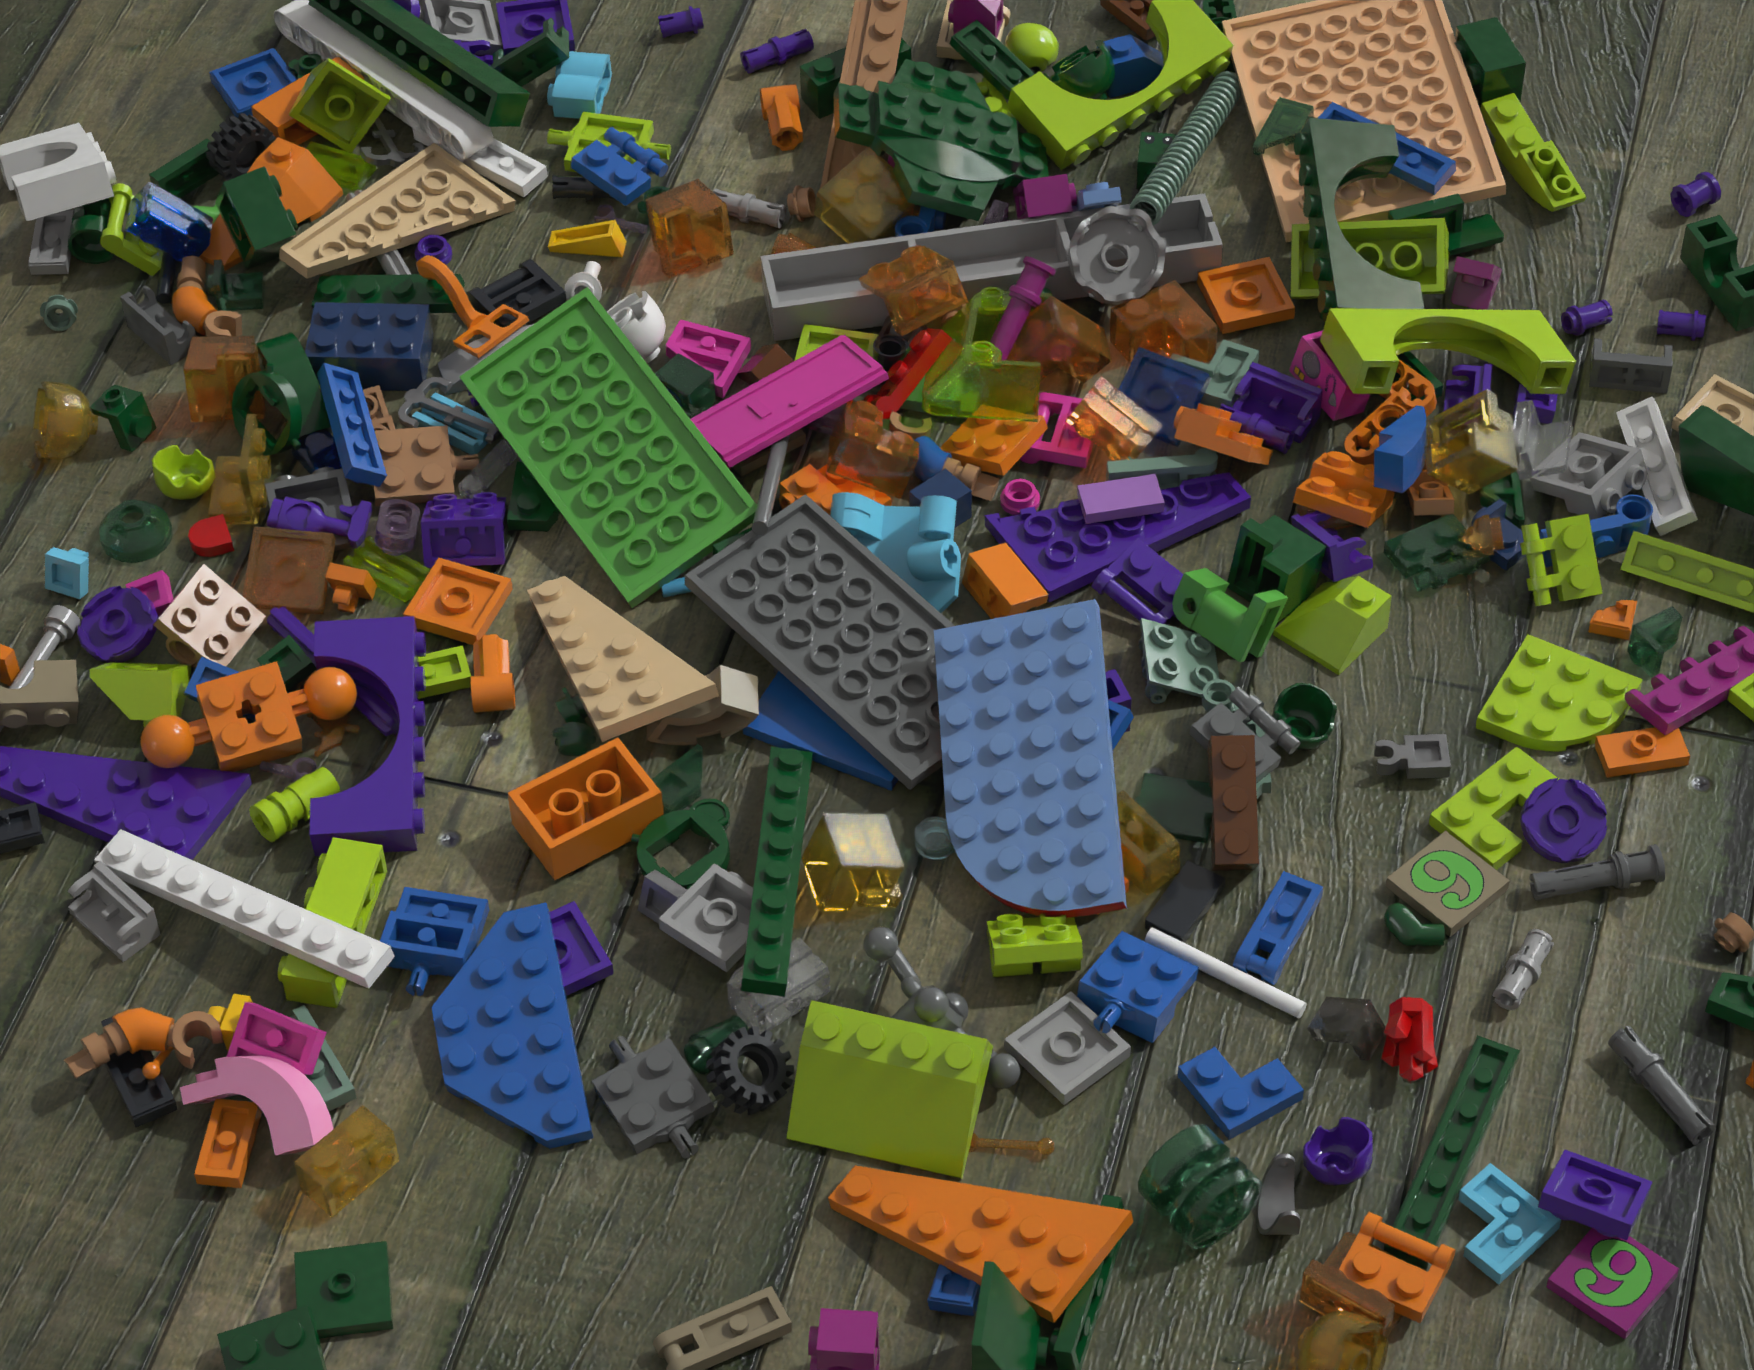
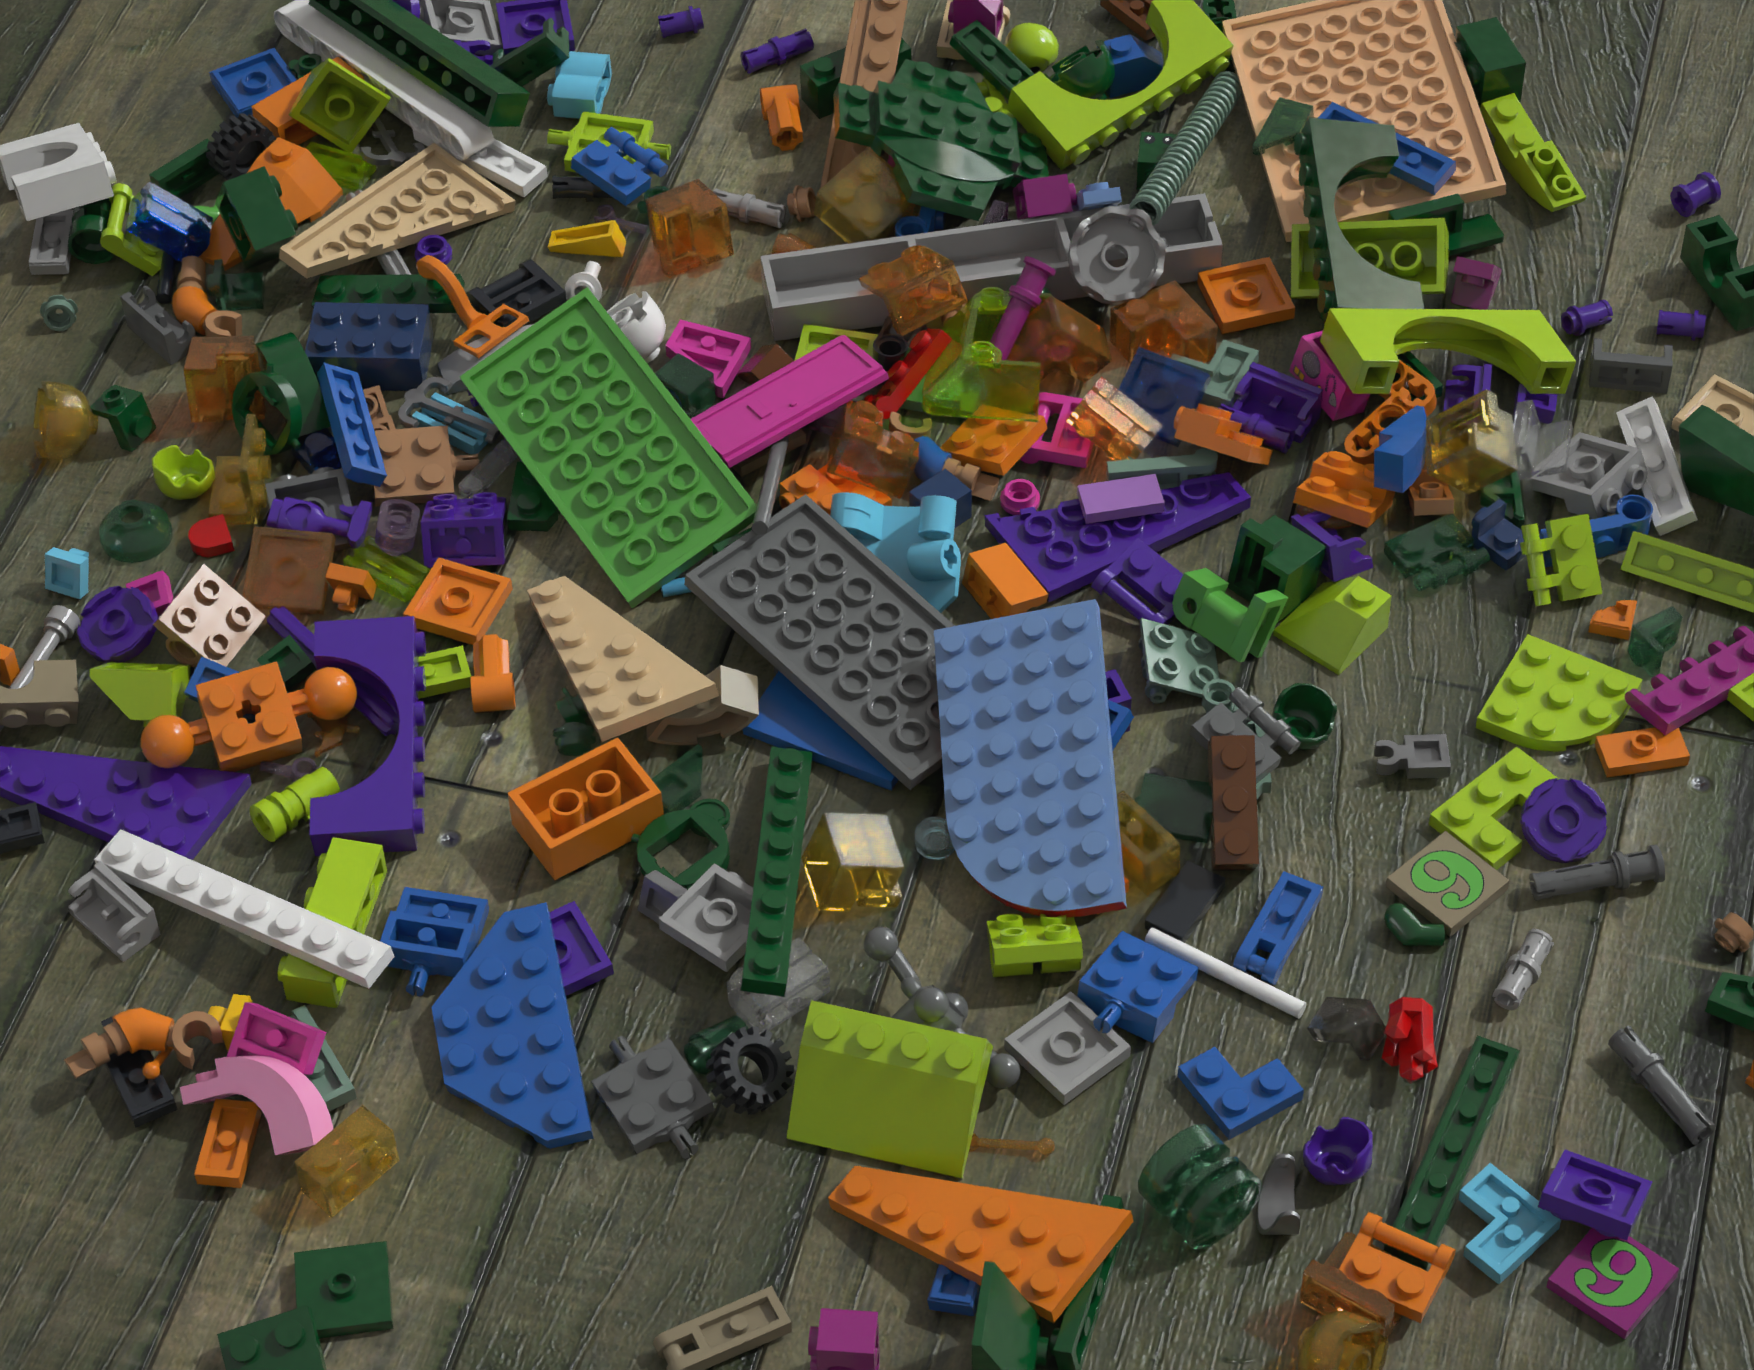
clear orange plate [1461,514,1504,555] -> none

